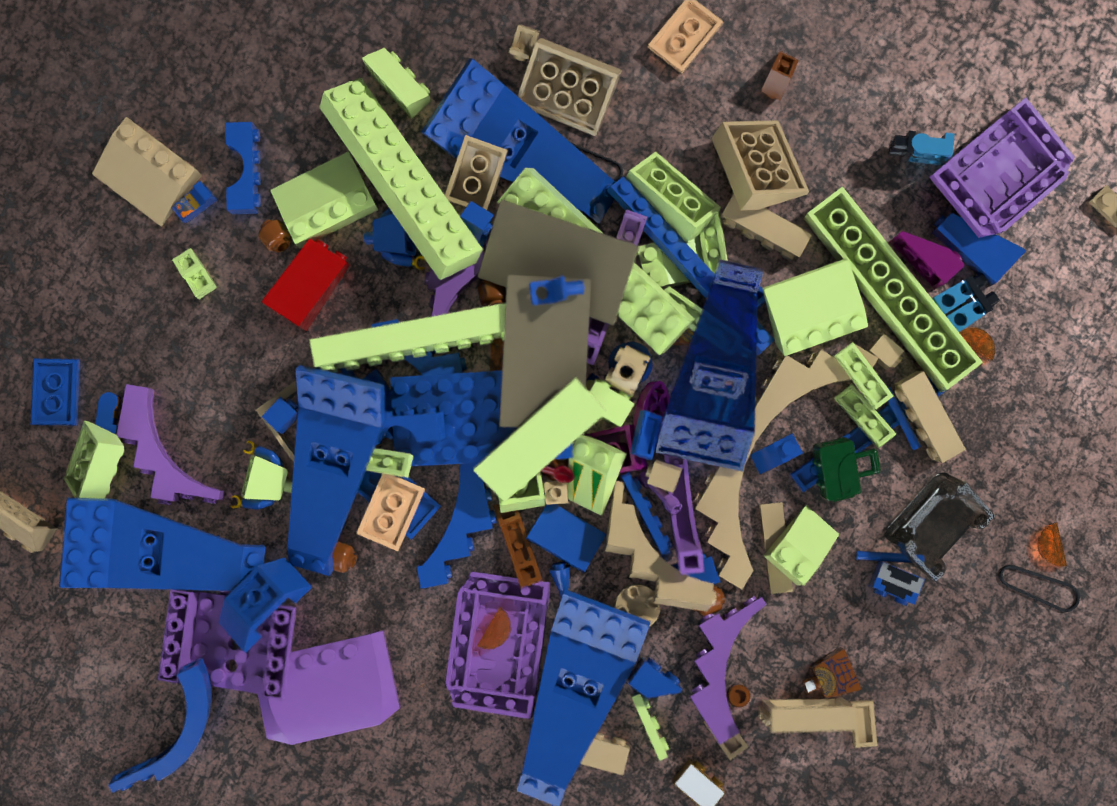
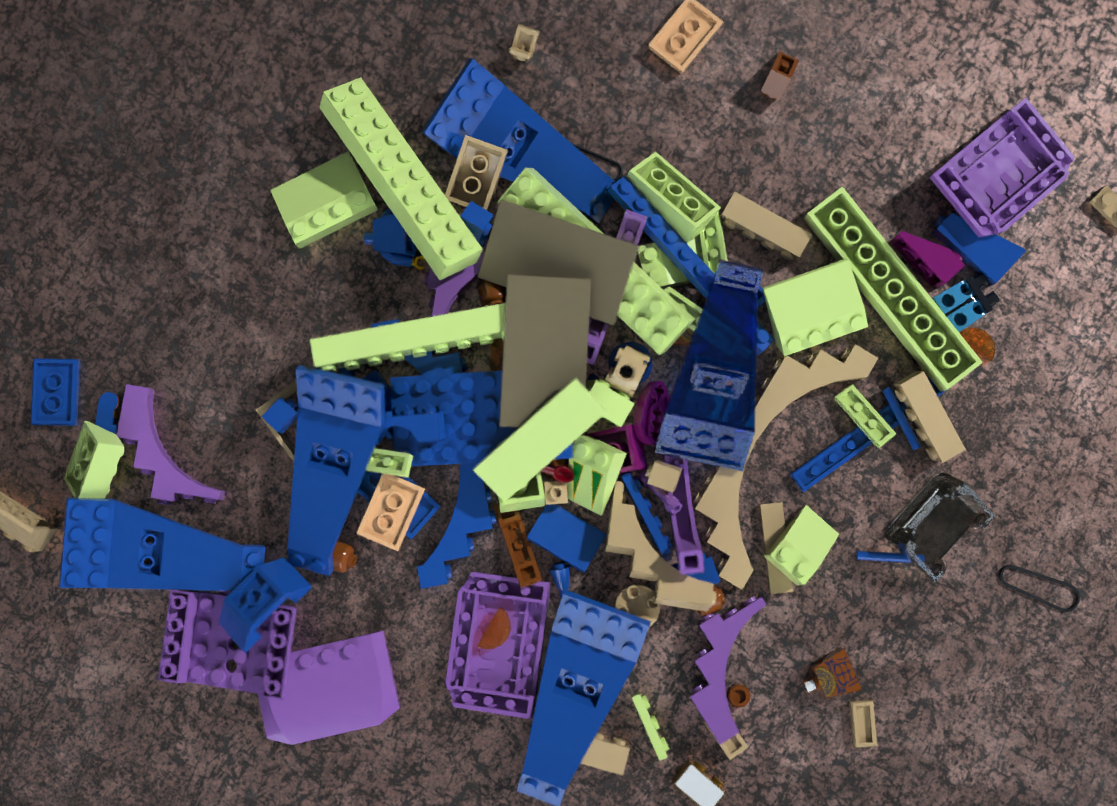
tan slope [92,117,202,227] -> none
blue arch [108,657,212,793] -> none
blue leg [172,181,217,223] -> none
yellowish green slope [172,248,217,300] -> none
blue arch [225,122,261,214] -> none
yellowish green torso [230,440,293,510] -> none
dark orange head [258,220,292,253] -> none
red slope [262,238,350,331] -> none
yellowish green slope [362,48,431,119] -> none
tan slope [518,38,622,136] -> none
blue bracket [529,276,585,305] -> none
blue slope [627,657,682,698] -> none
blue tile [630,410,662,460] -> none
tan slope [711,121,809,210] -> none
blue slope [750,433,803,474] -> none
tan window [758,698,857,732] -> none
dark green piece [813,437,881,502] -> none
yellowish green tile [834,342,893,410] -> none
tan brick [867,334,904,370] -> none
brick [868,561,925,606] -> none
dark azure hips [888,131,955,166] -> none
clear orange tile [1038,522,1067,566] -> none

